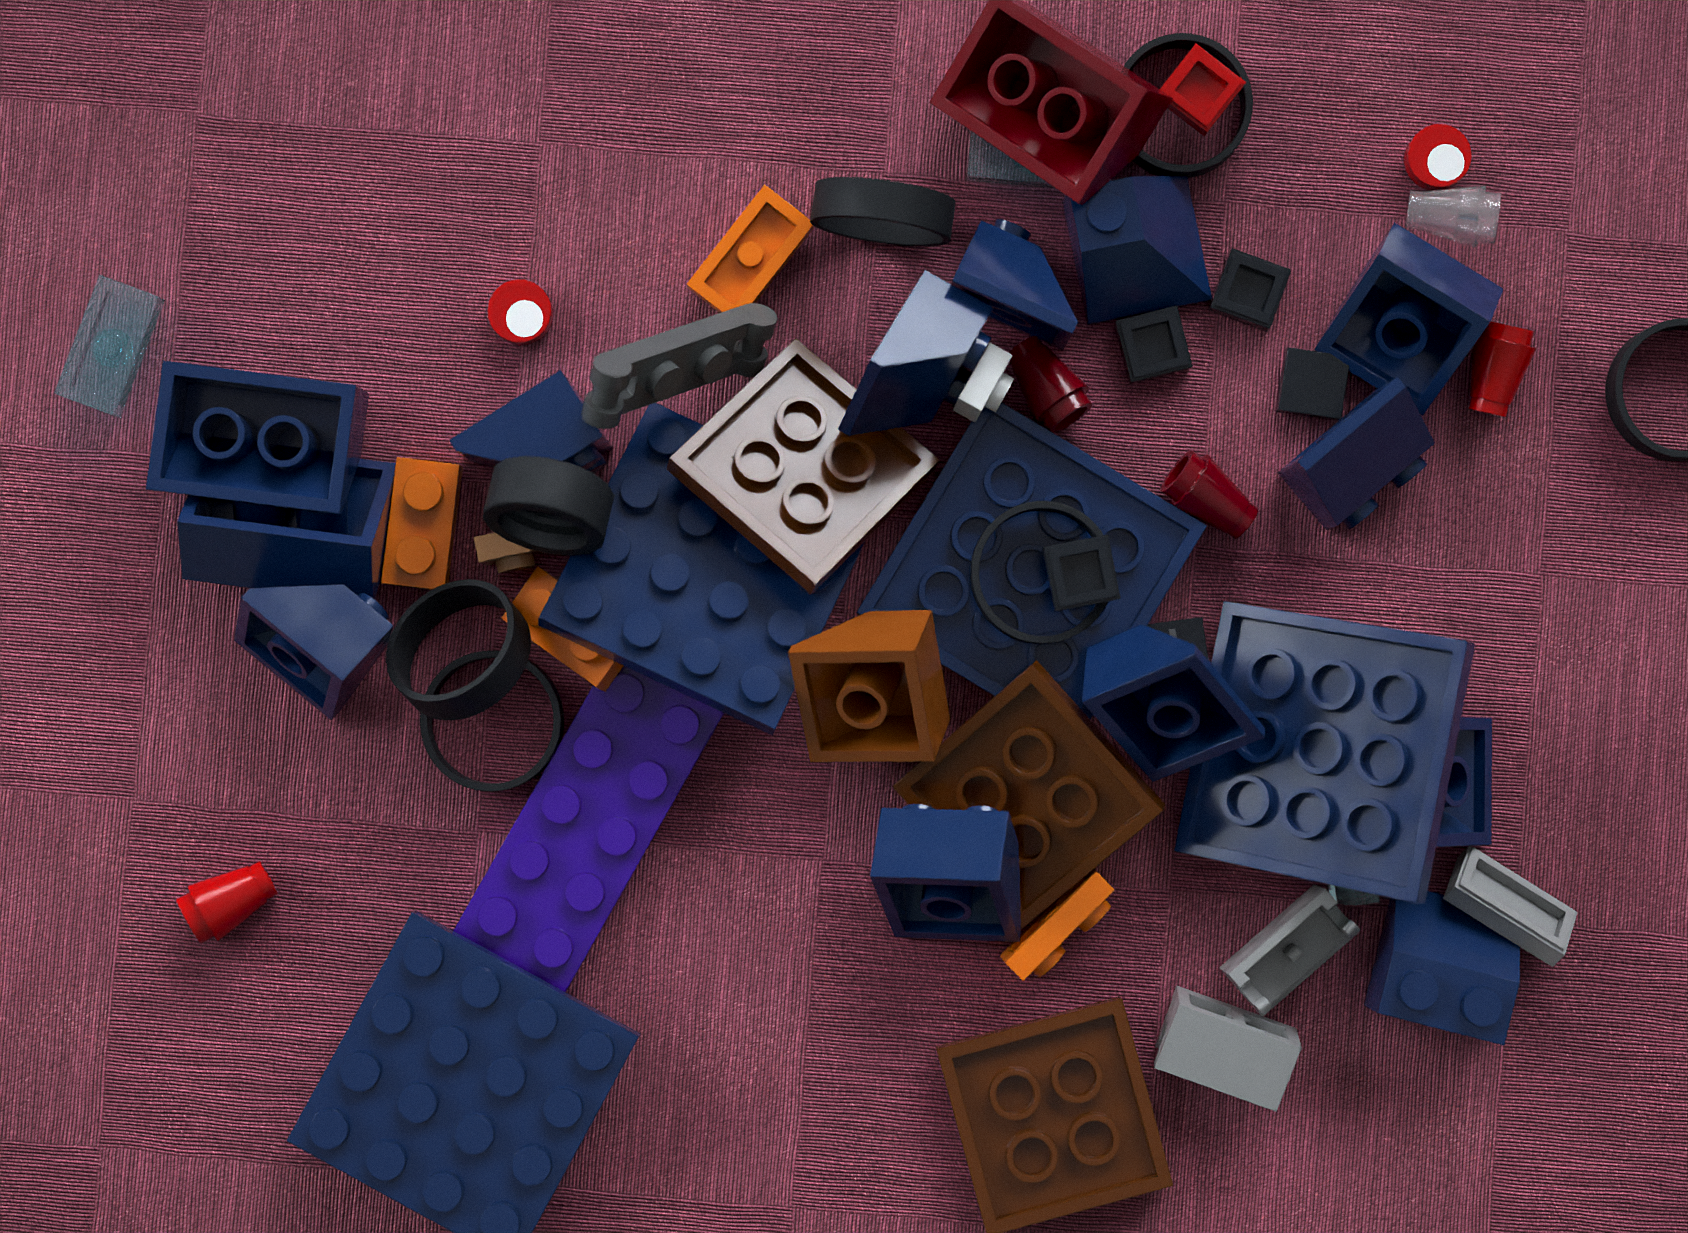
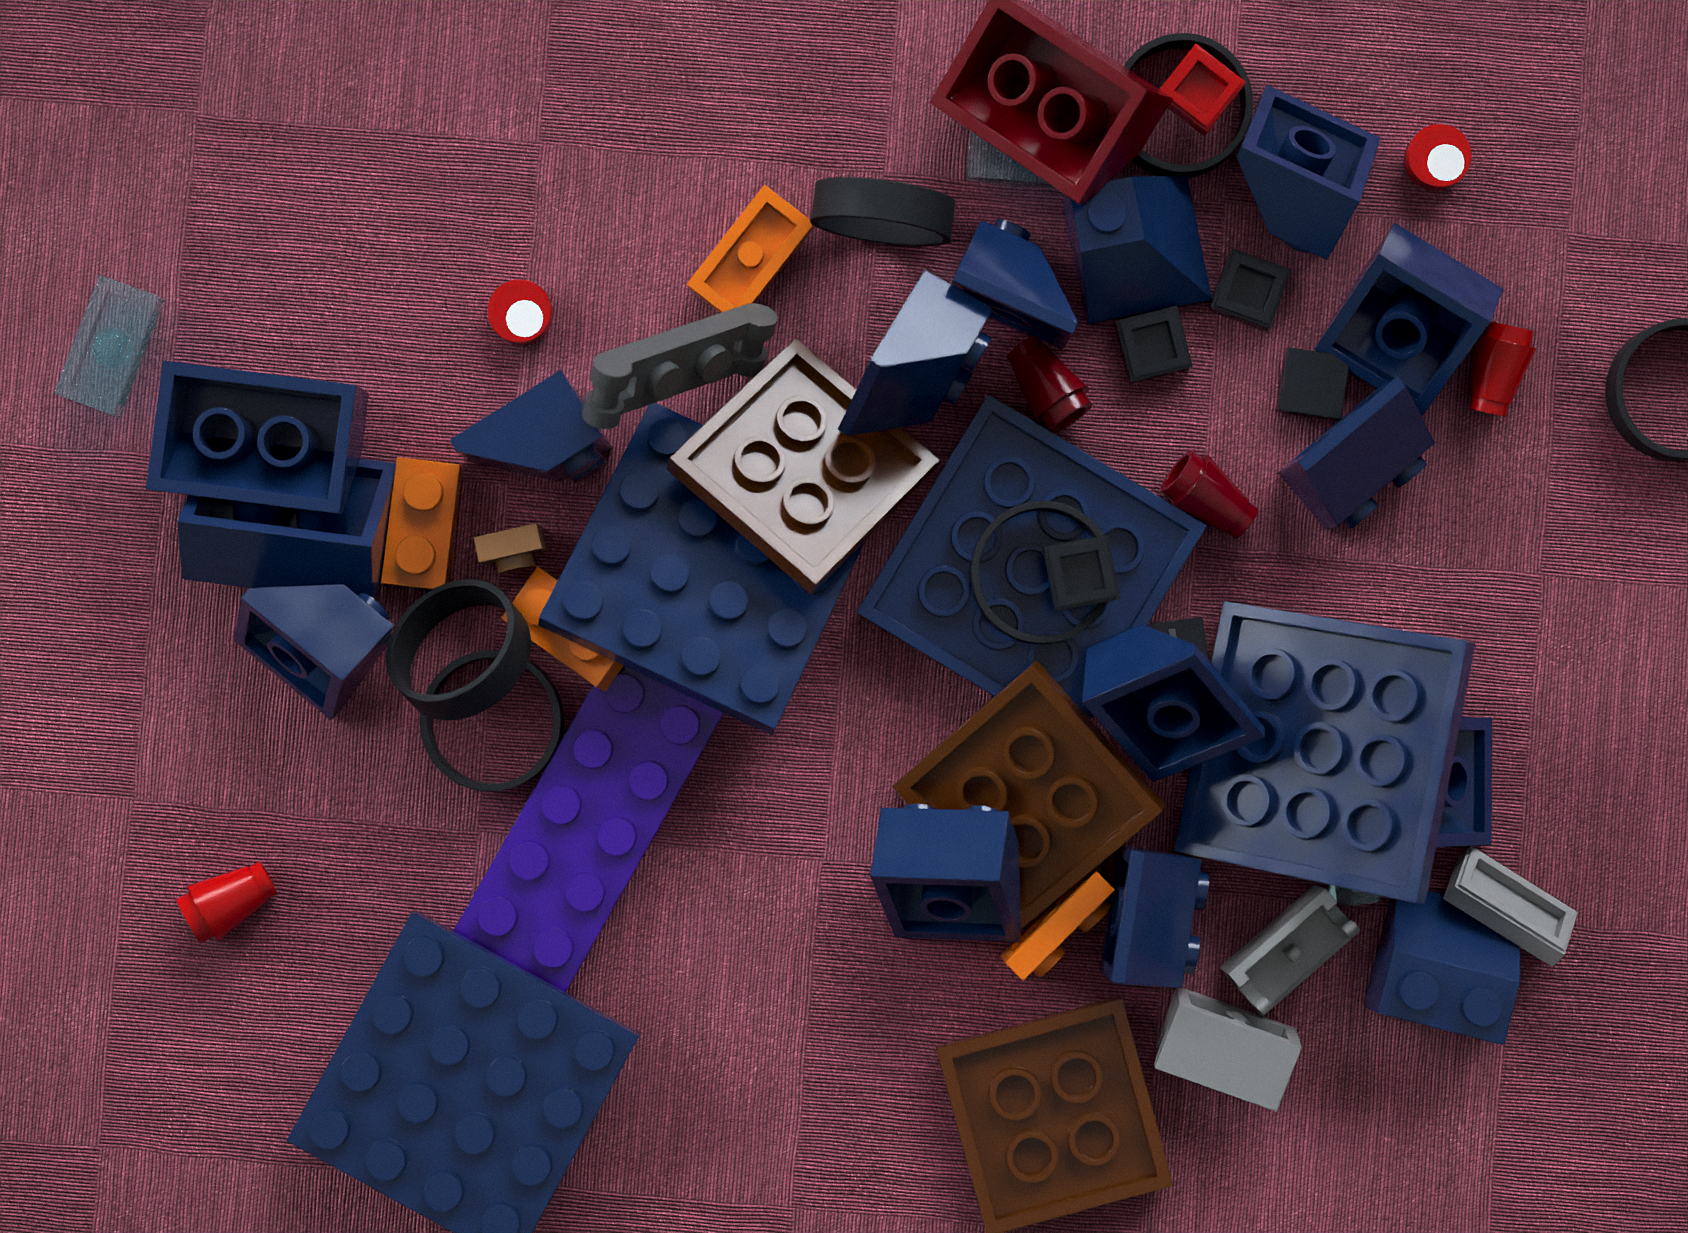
black tyre [482,456,614,556] -> none
dark orange slope [788,610,950,762] -> none
white plate [953,343,1014,422] -> none
clear cone [1405,185,1501,248] -> none
none -> dark blue slope [1099,845,1209,988]
none -> dark blue slope [1237,85,1381,260]

